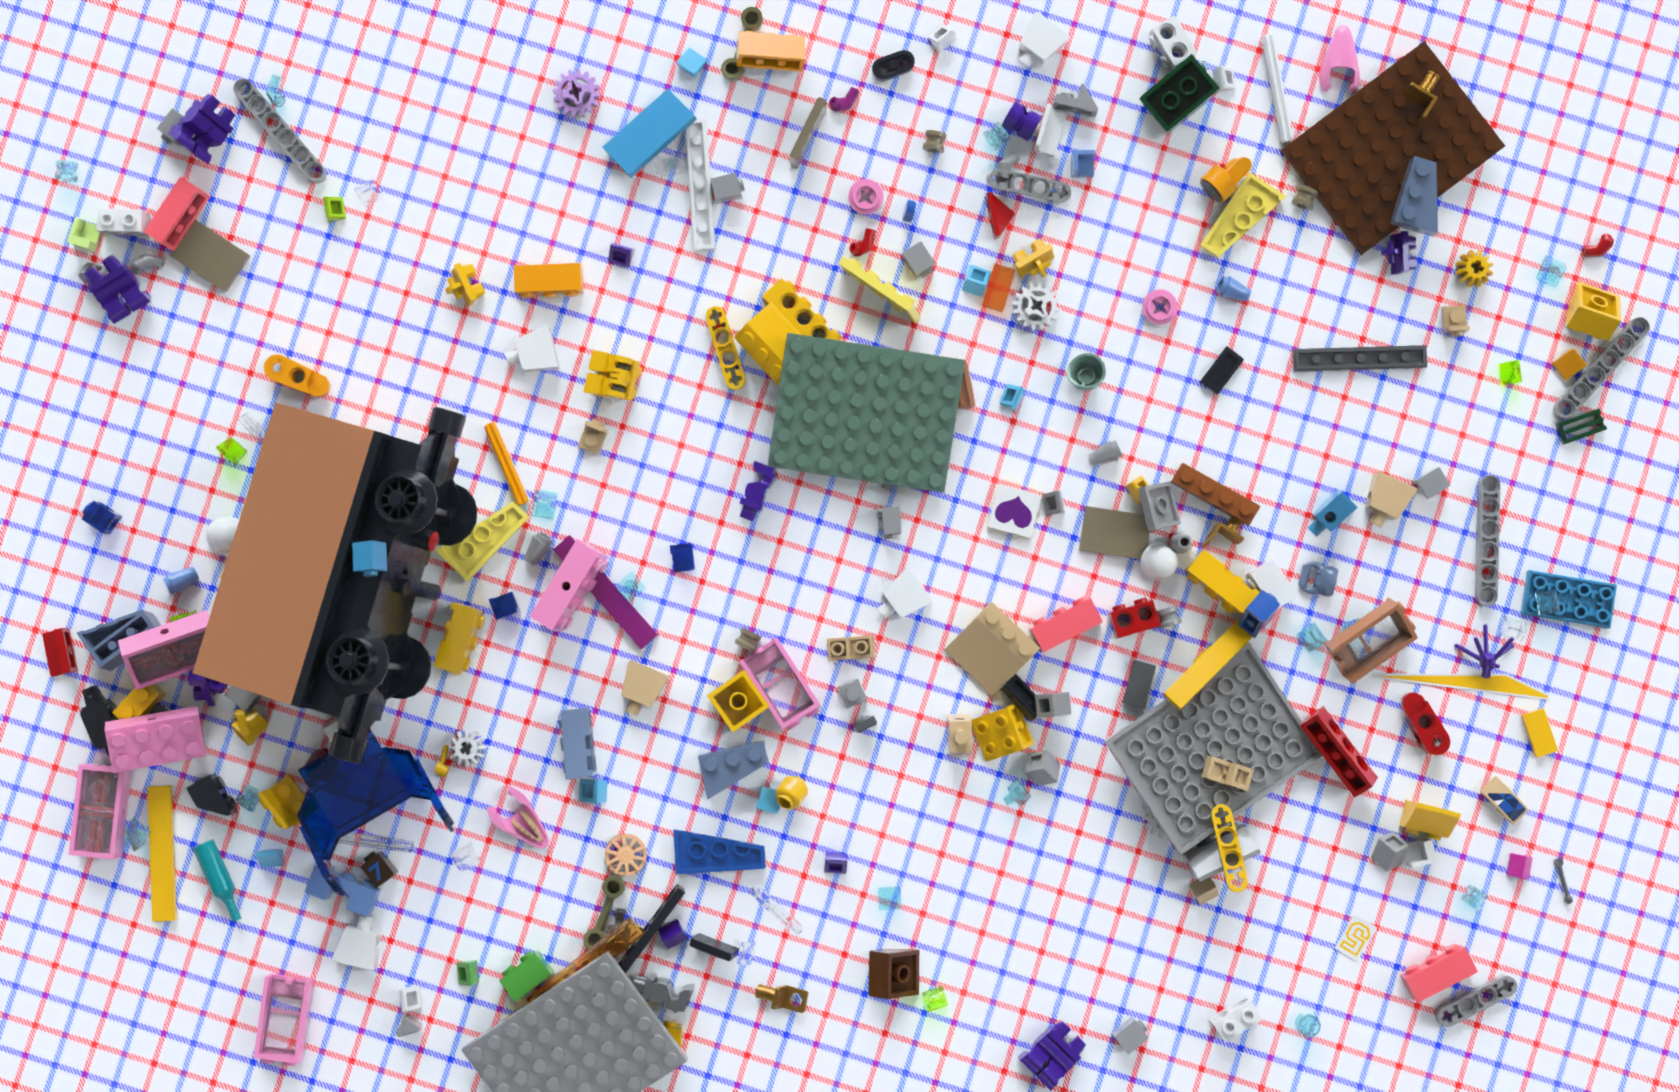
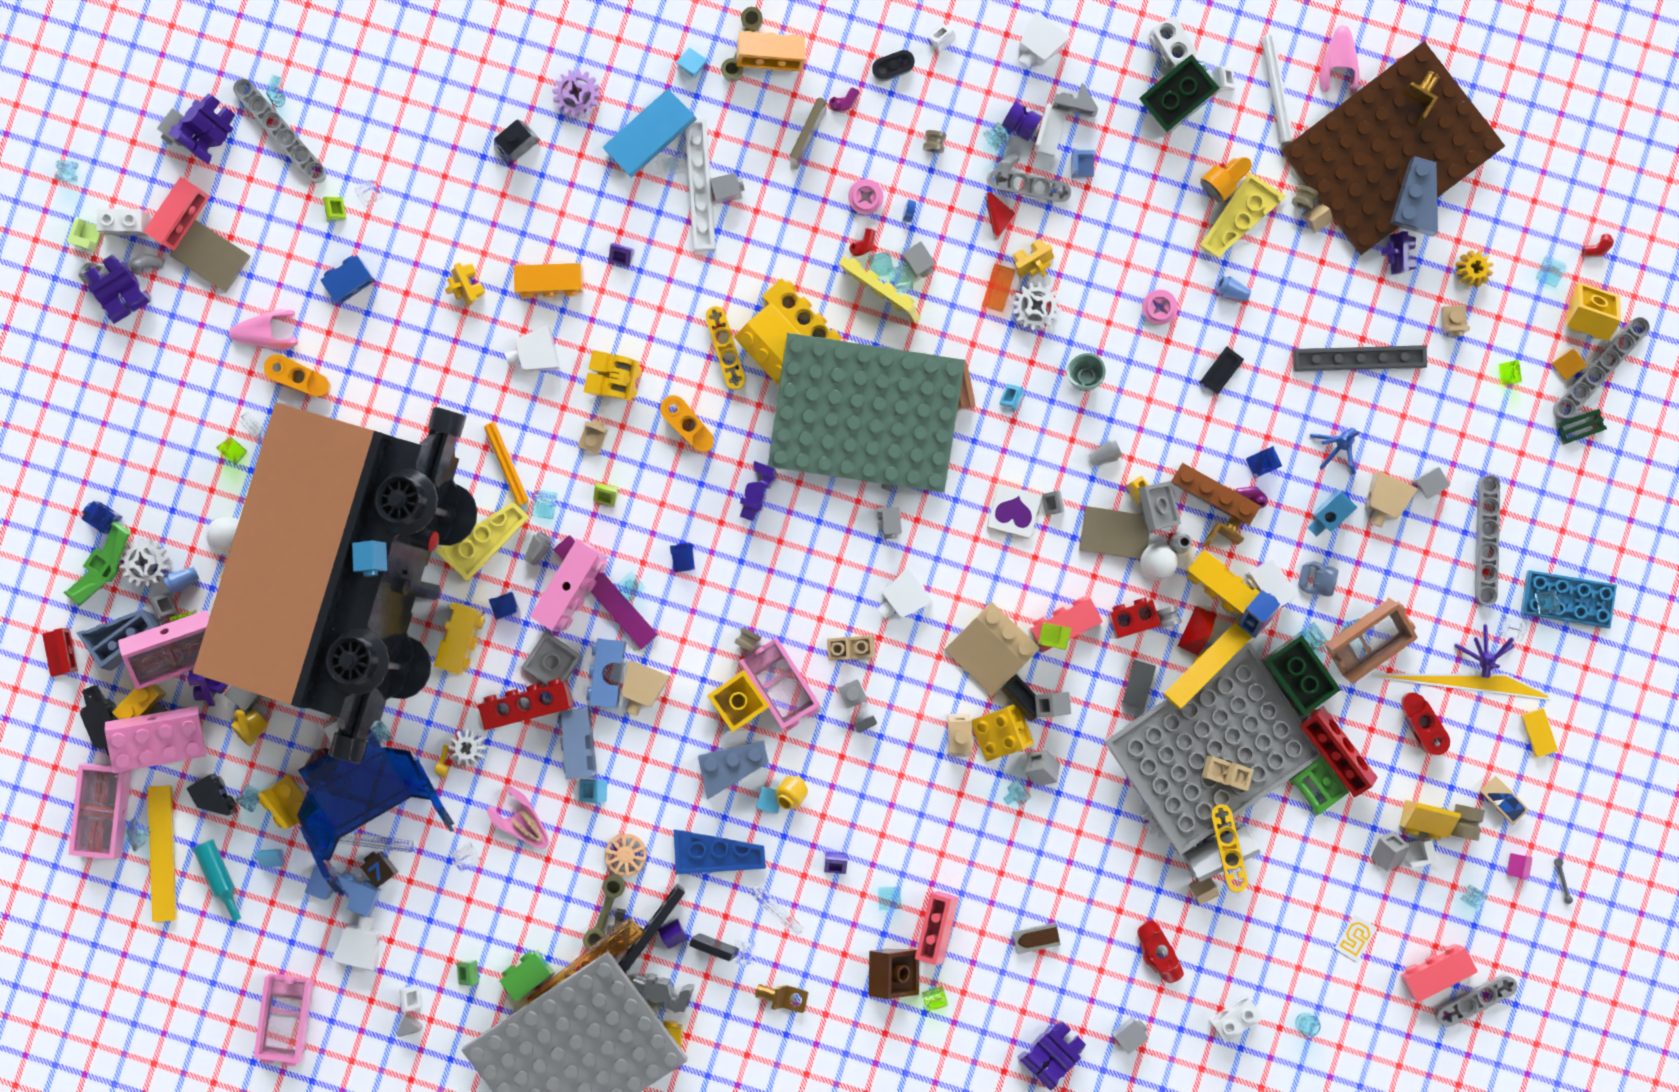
medium azure slope [962,264,991,297] -> none
none -> bright green plate [63,521,131,606]
none -> white gear [119,539,171,587]
none -> light grey slope [149,592,178,621]
none -> bright pink animal [229,309,298,350]
none -> blue brick [320,255,376,305]
none -> clear light blue wheel [367,721,392,748]
none -> red brick [478,678,575,731]
none -> black torso [493,119,541,166]
none -> light grey tile [521,631,583,685]
none -> medium blue arch [586,638,626,708]
none -> lime slope [593,482,620,507]
none -> light orange piece [660,395,714,453]
none -> clear light blue tile [868,251,895,277]
none -> clear light blue slope [887,264,914,293]
none -> coral brick [915,891,959,965]
none -> tile [1012,922,1061,954]
none -> lime panel [1038,623,1071,650]
none -> red piece [1137,920,1184,983]
none -> red slope [1177,606,1216,656]
none -> magenta arm [1236,486,1268,508]
none -> clear blue panel [1246,446,1282,479]
none -> dark green brick [1261,635,1341,716]
none -> bright green plate [1289,757,1349,816]
none -> tan slope [1302,203,1333,233]
none -> blue plant [1309,427,1360,475]
none -> dark tan wheel [1451,804,1485,841]

